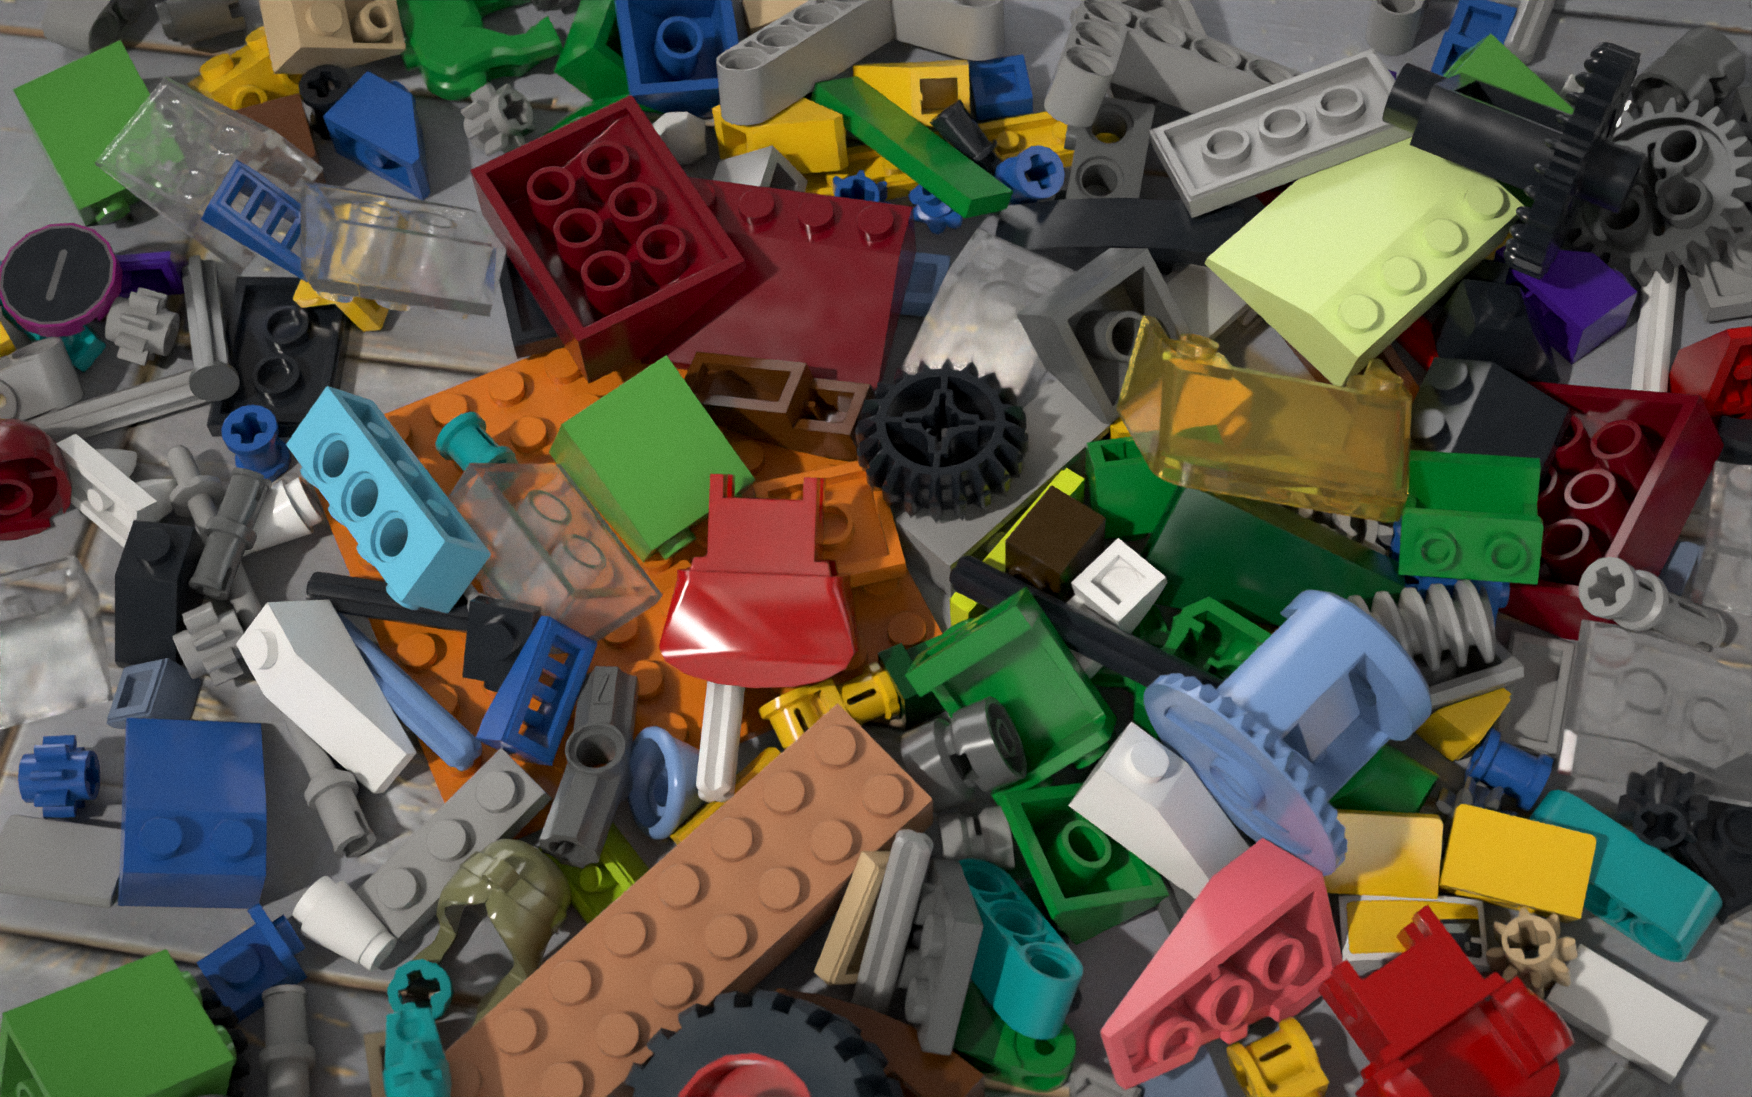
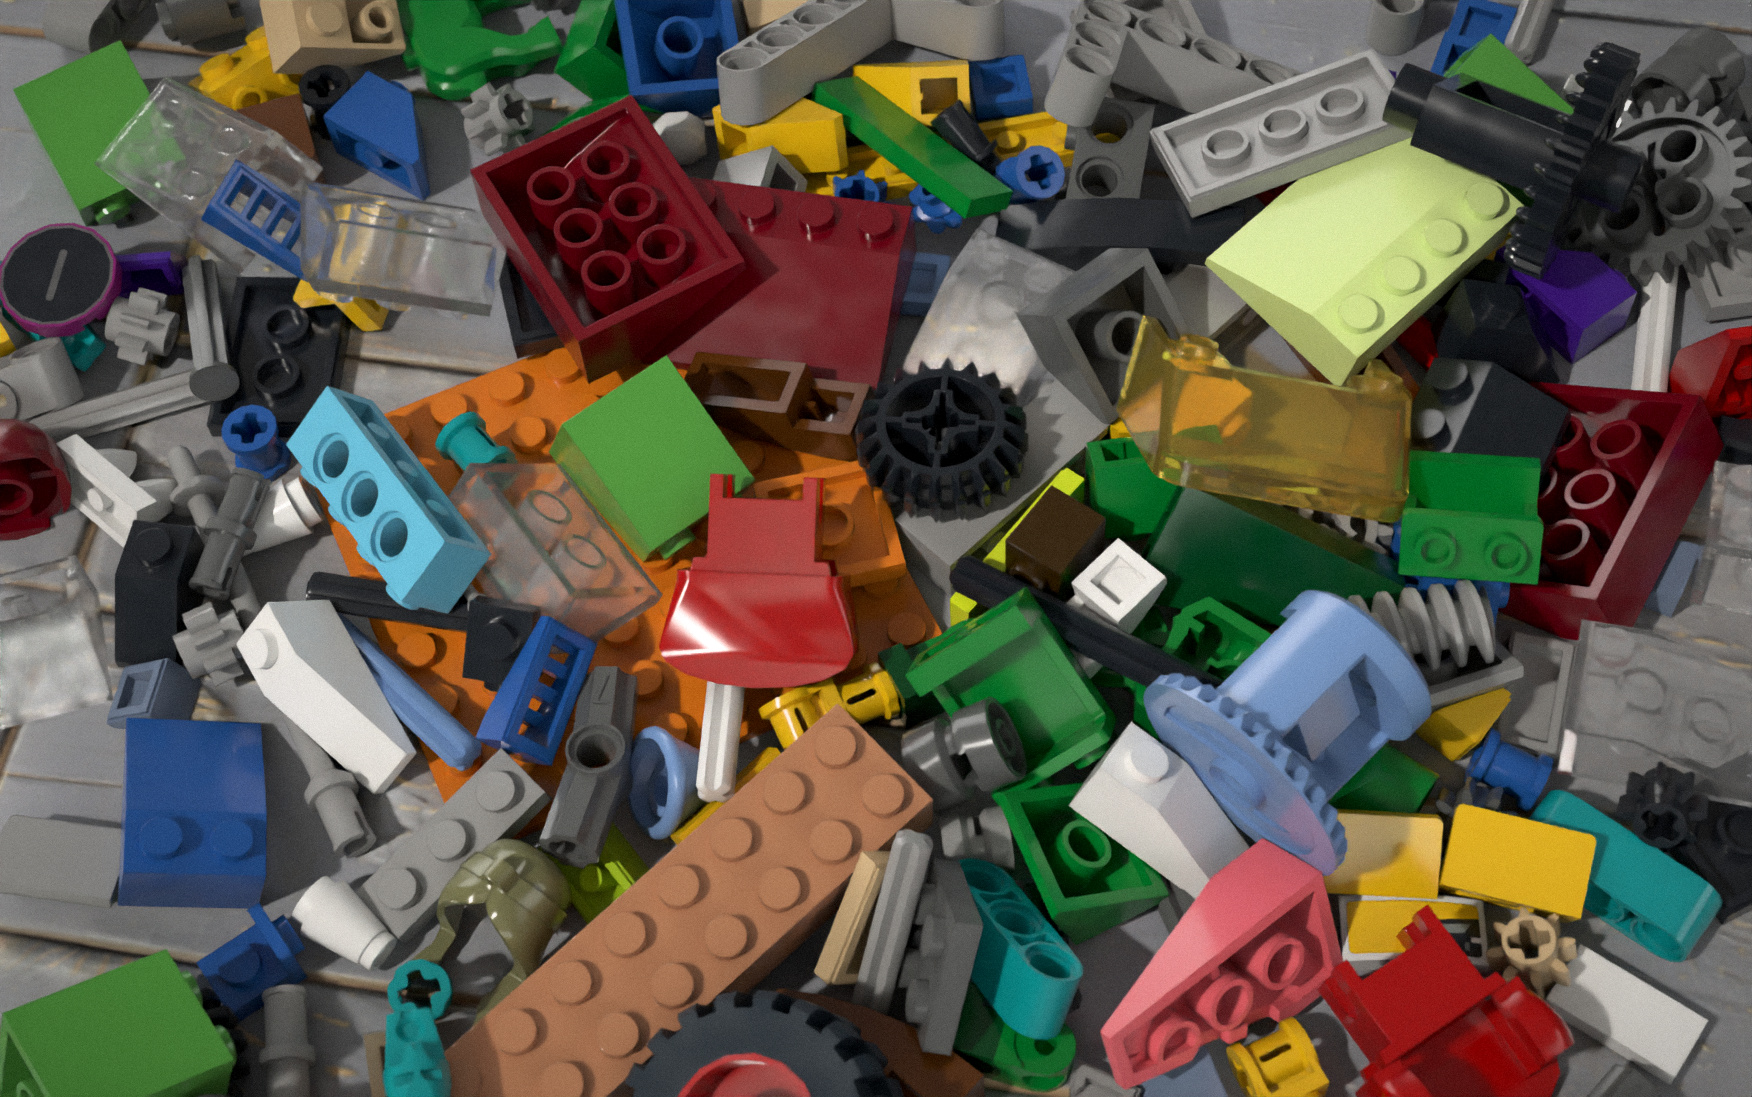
blue gear [18,735,101,819] -> none
light grey pin [1579,557,1727,651] -> none

